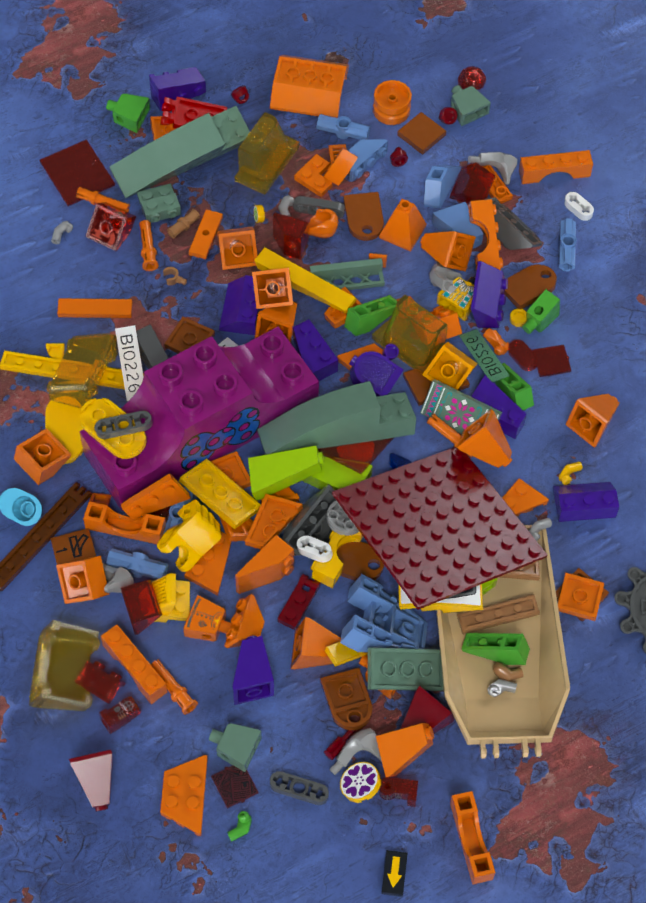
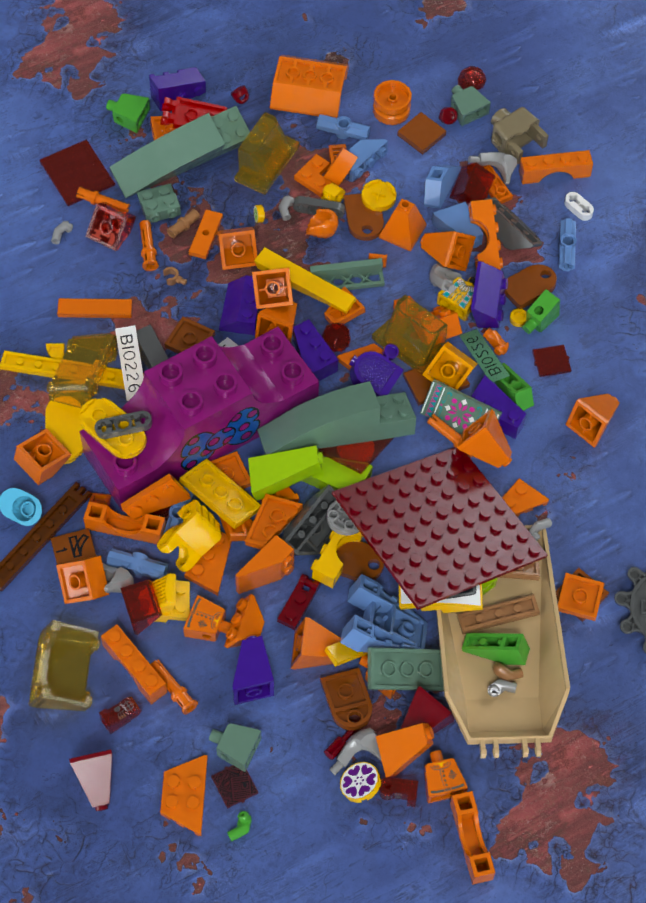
clear red bracket [75,660,126,704] -> none
dark grey beam [270,771,329,805] -> none
clear red slope [273,212,308,260] -> none
white beam [297,535,333,563] -> none
bright green slope [344,295,401,336] -> none
black tile [381,850,408,897] -> none
clear blue slope [389,453,412,469] -> none
dark red tile [390,147,408,167] -> none
clear red tile [508,340,538,371] -> none
dark purple slope [553,482,619,522] -> none
yellow arm [559,461,583,485] -> none
none -> yellow plate [321,183,345,202]
none -> clear red hair [322,323,351,352]
none -> yellow tile [361,179,397,212]
none -> orange torso [424,750,468,804]
none -> dark tan piece [491,107,549,164]

